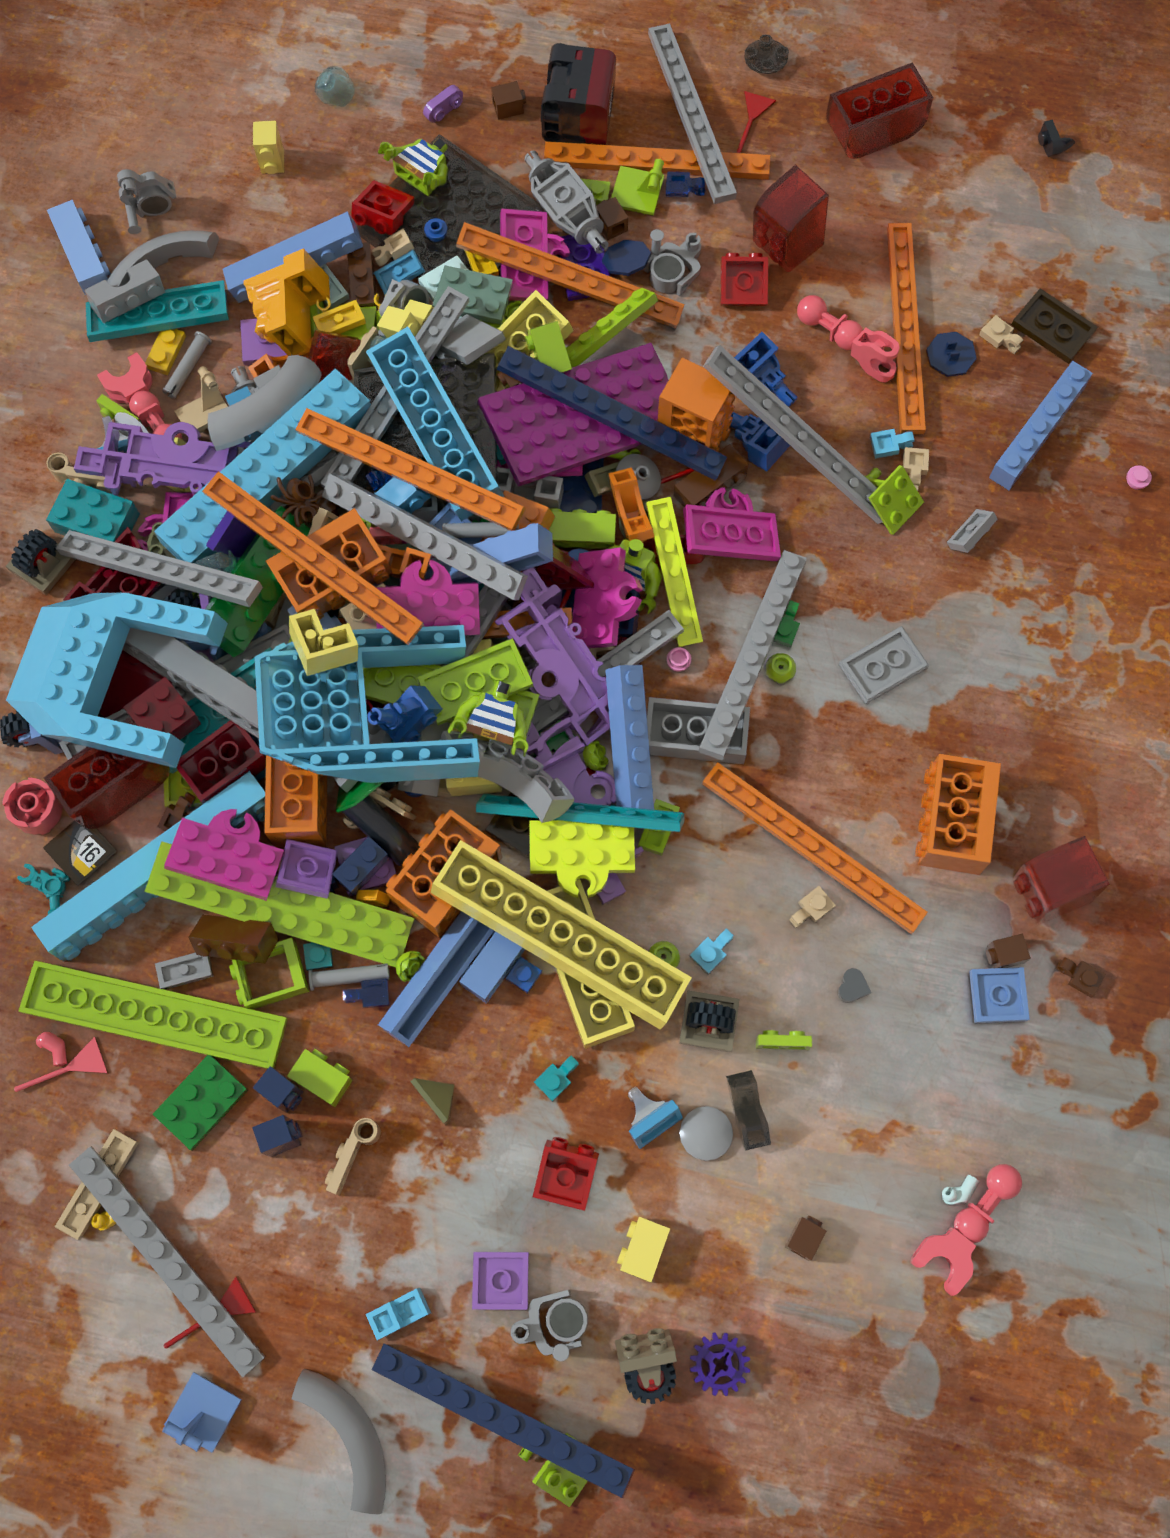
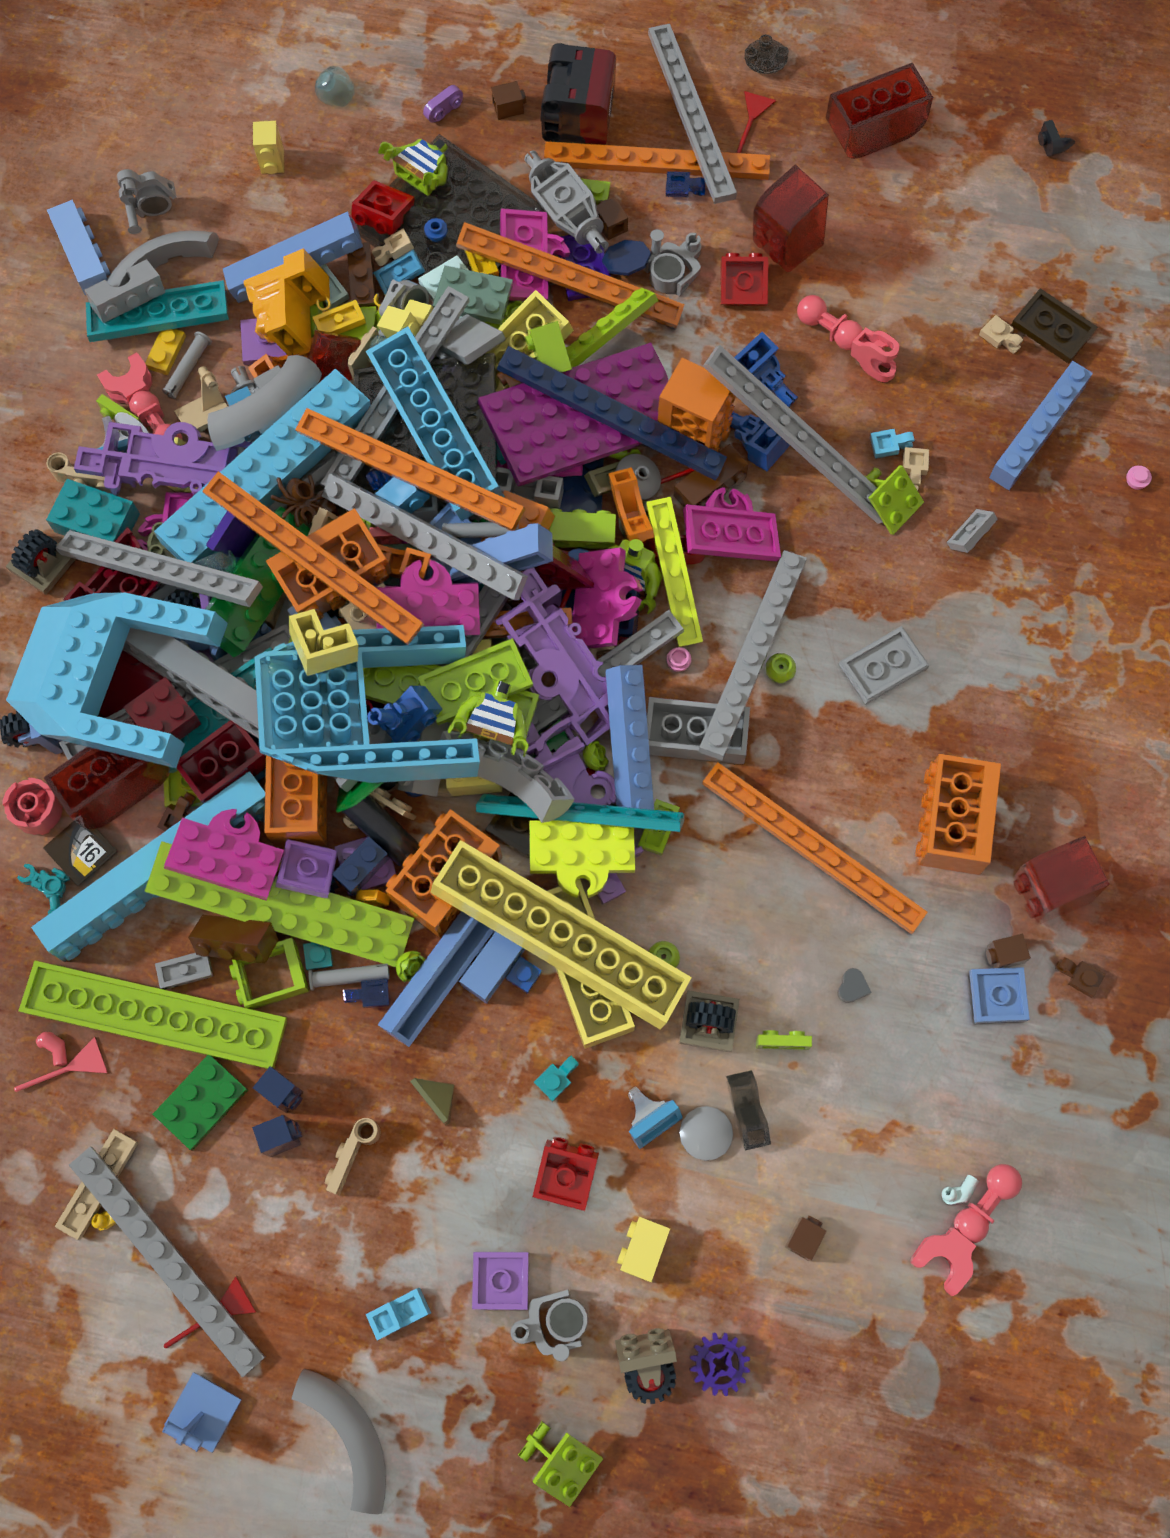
lime brick [287,1049,353,1107] -> none
dark blue plate [371,1344,635,1498] -> none
lime plate [611,159,664,216] -> none
medium azure plate [690,928,734,975] -> none
green plate [773,600,800,648] -> none
tan plate [789,886,836,928] -> none
orange plate [887,223,926,434] -> none
dark blue piece [926,332,977,377] -> none

